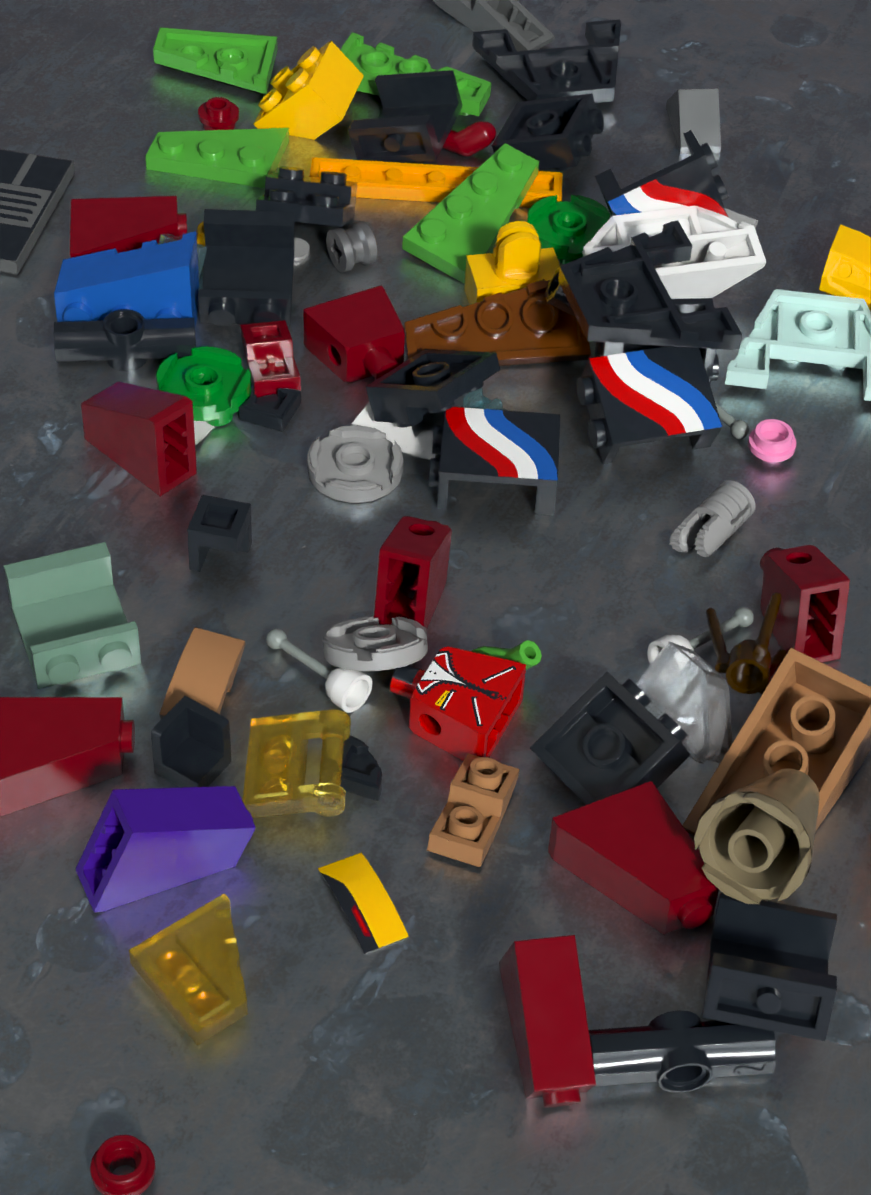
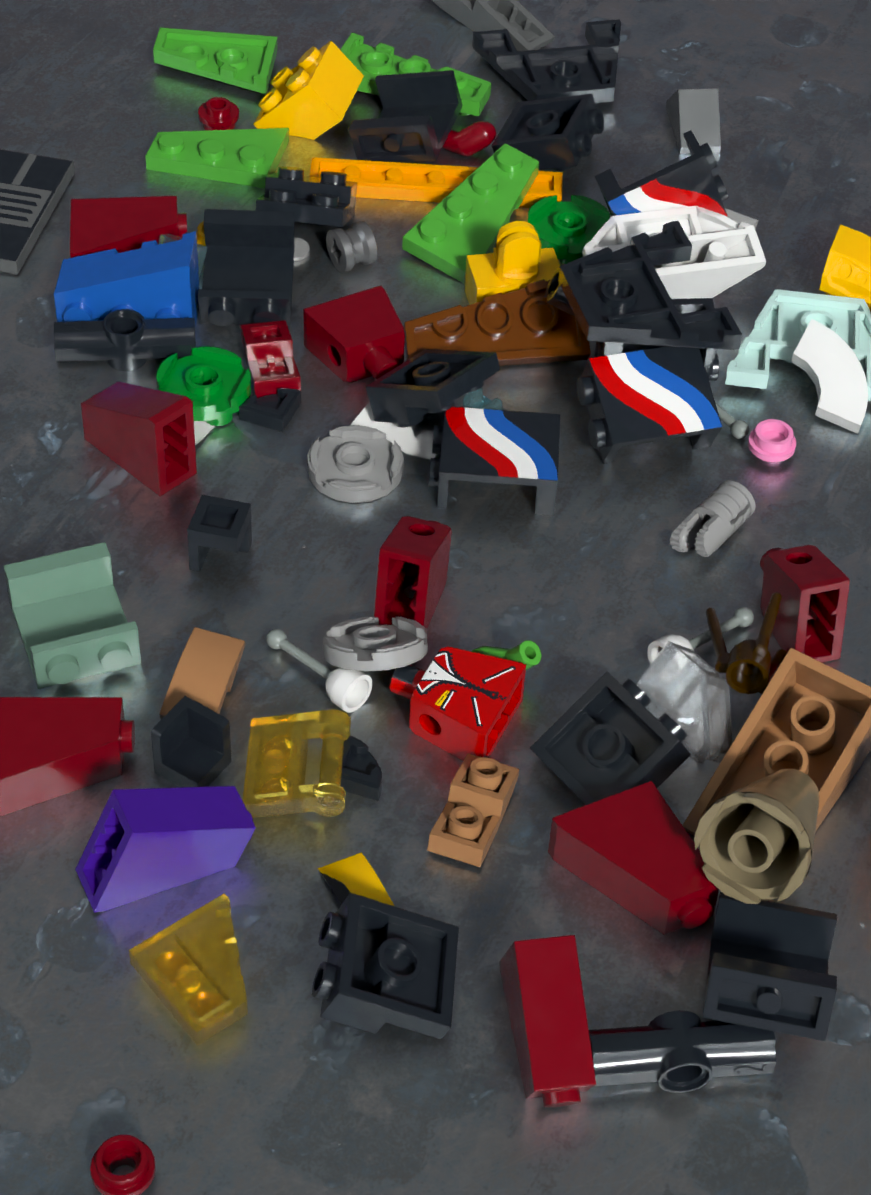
none -> black plate [312,892,459,1039]
none -> white tile [791,319,868,434]

